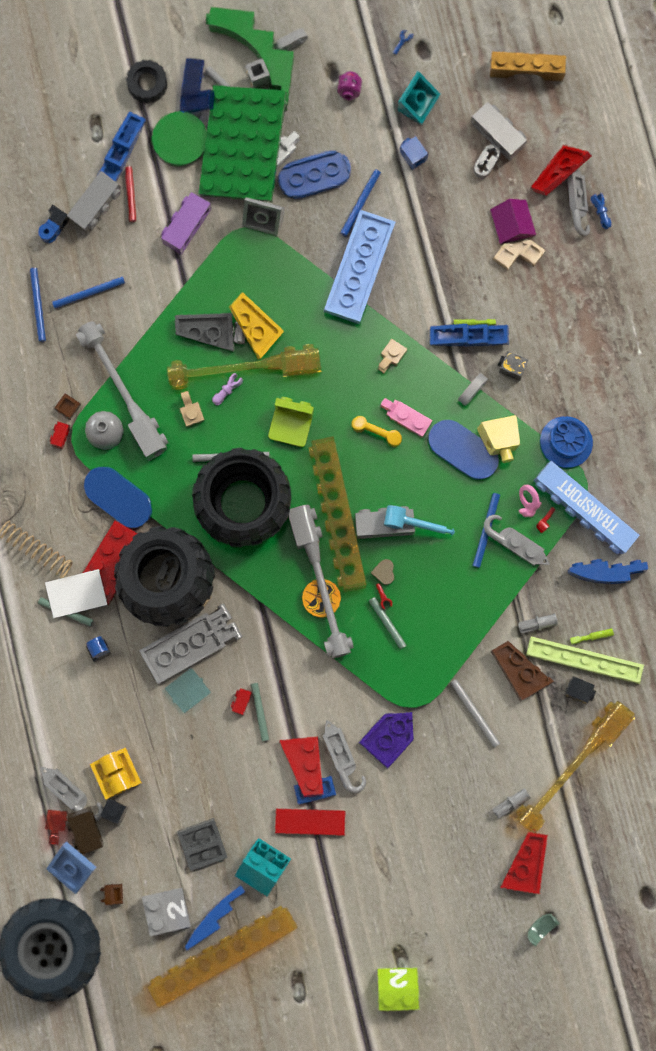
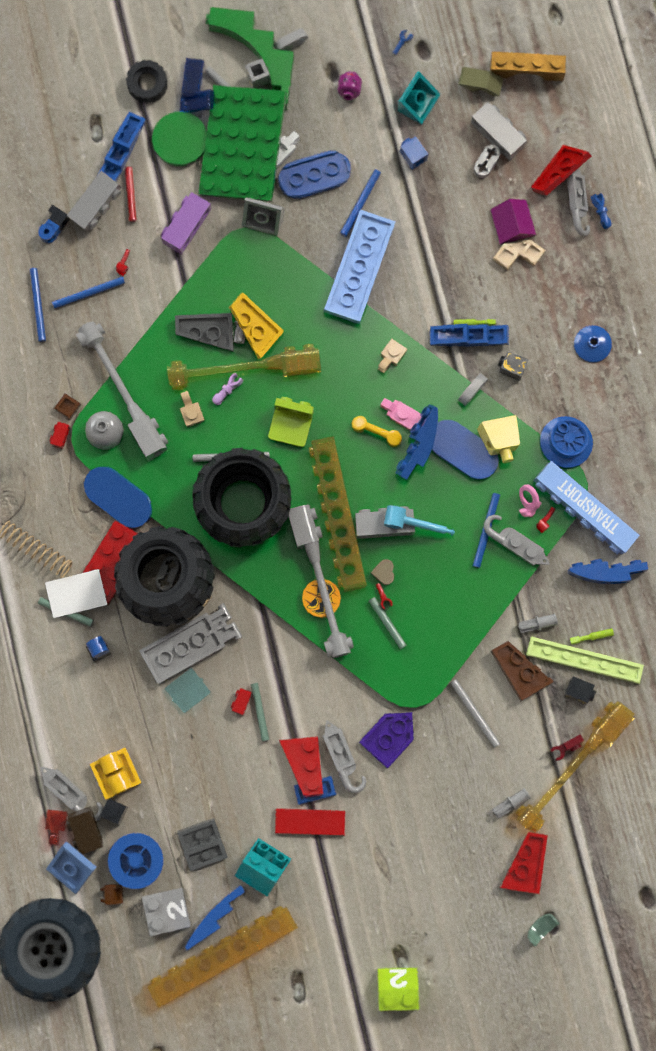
none -> blue wheel [108,833,163,889]
none -> red hand [116,249,130,276]
none -> blue slope [396,404,438,480]
none -> olive slope [458,67,503,97]
none -> dark red plate [550,734,584,761]
none -> blue dish [574,325,612,363]

